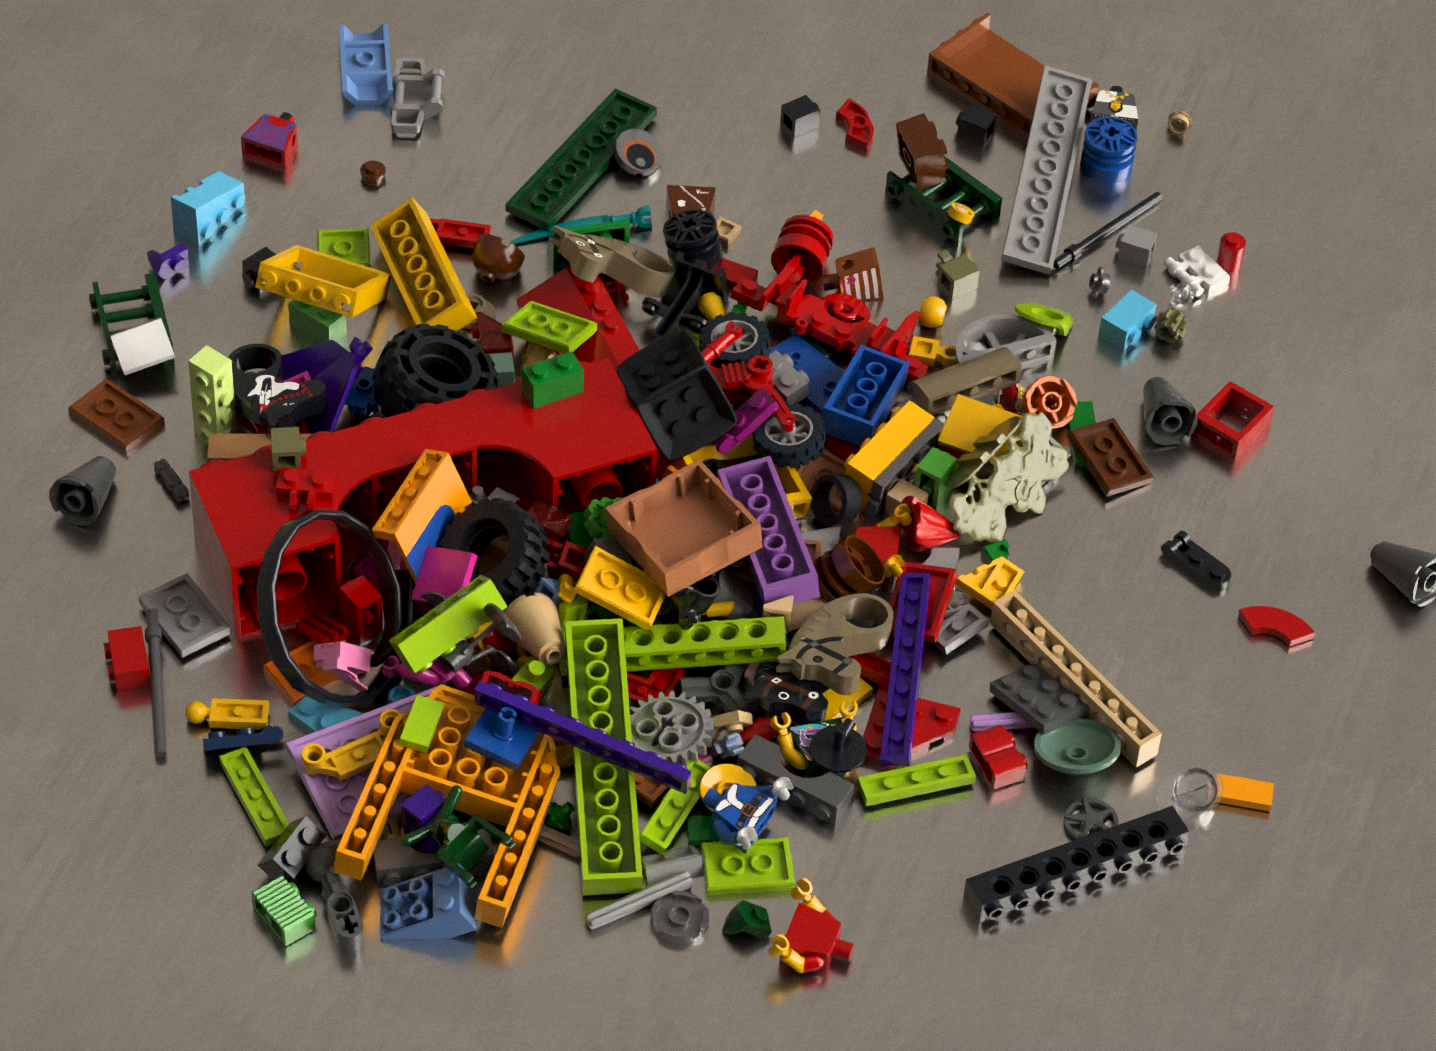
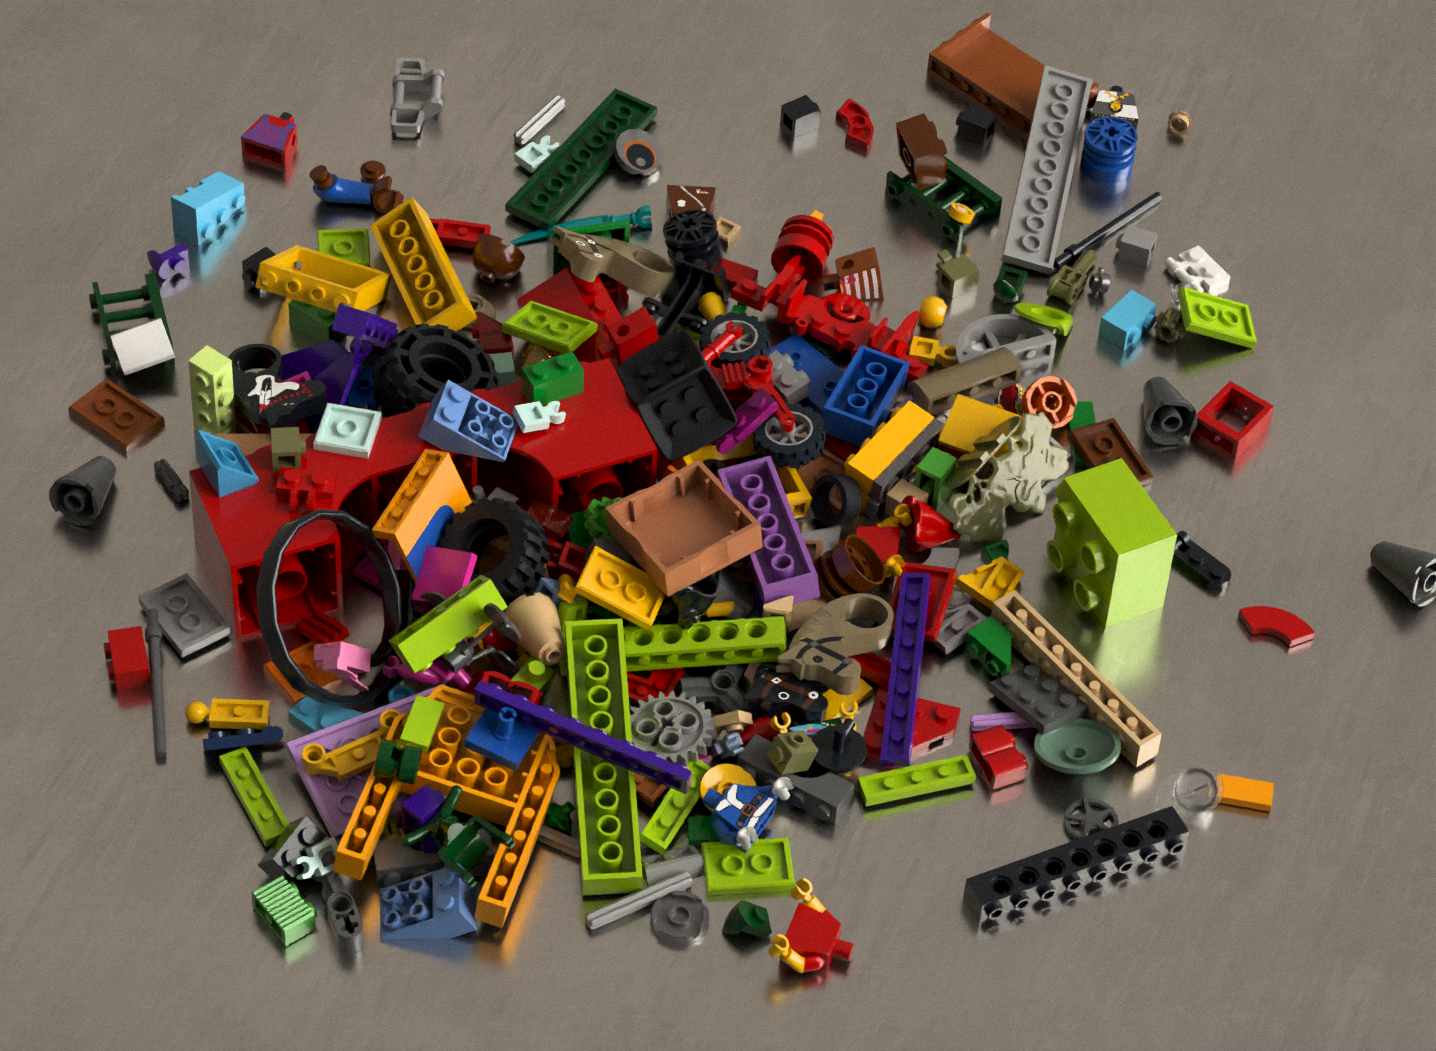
medium blue piece [338,23,393,106] -> none
red brick [339,575,383,644] -> none
red brick [1216,232,1246,272] -> none
none -> dark azure slope [194,429,259,498]
none -> light aqua plate [290,837,338,880]
none -> piece [309,165,404,214]
none -> light aqua tile [313,403,382,459]
none -> dark purple brick [331,304,398,348]
none -> dark green wheel [373,738,423,785]
none -> medium blue slope [418,380,518,462]
none -> light aqua plate [512,401,566,433]
none -> axle [513,95,565,145]
none -> light aqua plate [514,135,559,173]
none -> red torso [597,306,659,364]
none -> olive brick [766,730,819,775]
none -> green slope [965,616,1011,678]
none -> dark green plate [993,266,1028,304]
none -> olive connector [1047,249,1097,305]
none -> lime brick [1047,458,1177,628]
none -> lime tile [1177,287,1257,348]

